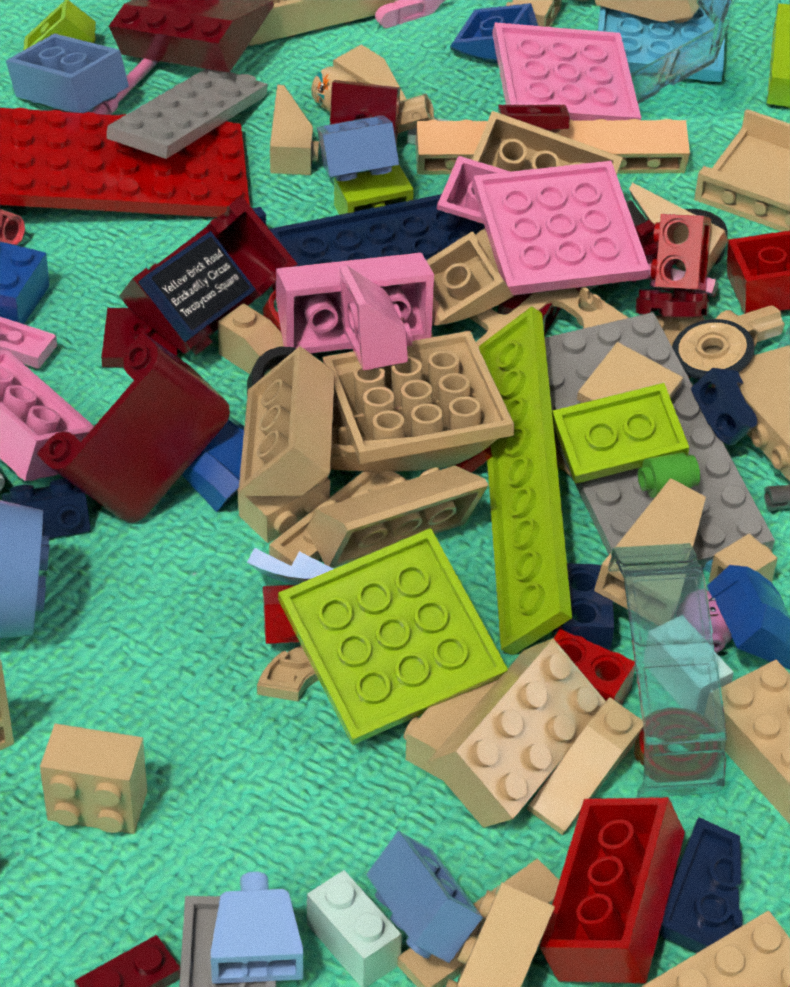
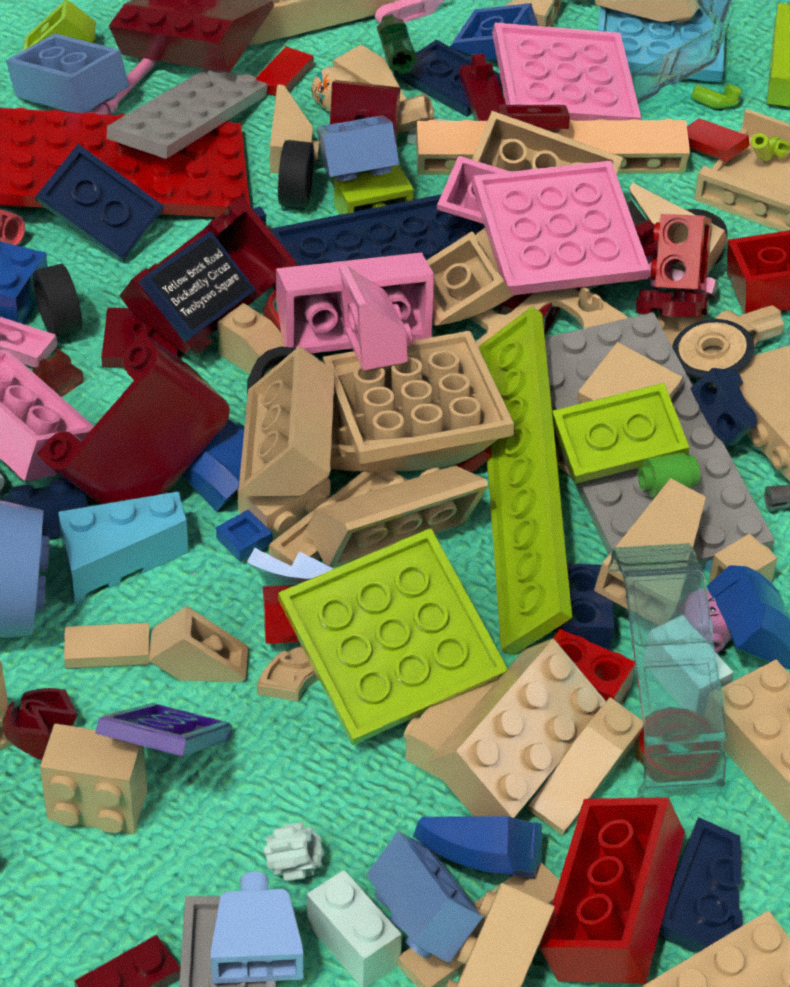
none -> dark red brick [3,688,78,760]
none -> black tyre [32,264,82,337]
none -> clear red tile [32,349,84,397]
none -> dark blue tile [35,144,164,263]
none -> medium azure wedge [58,491,188,604]
none -> tan tile [64,623,150,668]
none -> dark purple tile [95,703,232,756]
none -> tan slope [149,606,248,683]
none -> blue plate [216,510,273,562]
none -> red tile [256,46,314,96]
none -> light aqua gear [264,822,324,882]
none -> black tyre [278,140,314,208]
none -> dark green piece [377,14,417,75]
none -> dark blue tile [394,40,503,117]
none -> blue slope [413,816,542,878]
none -> dark red hinge [459,53,506,121]
none -> red tile [687,118,750,162]
none -> lime arm [691,84,742,109]
none -> lime arm [751,133,790,161]

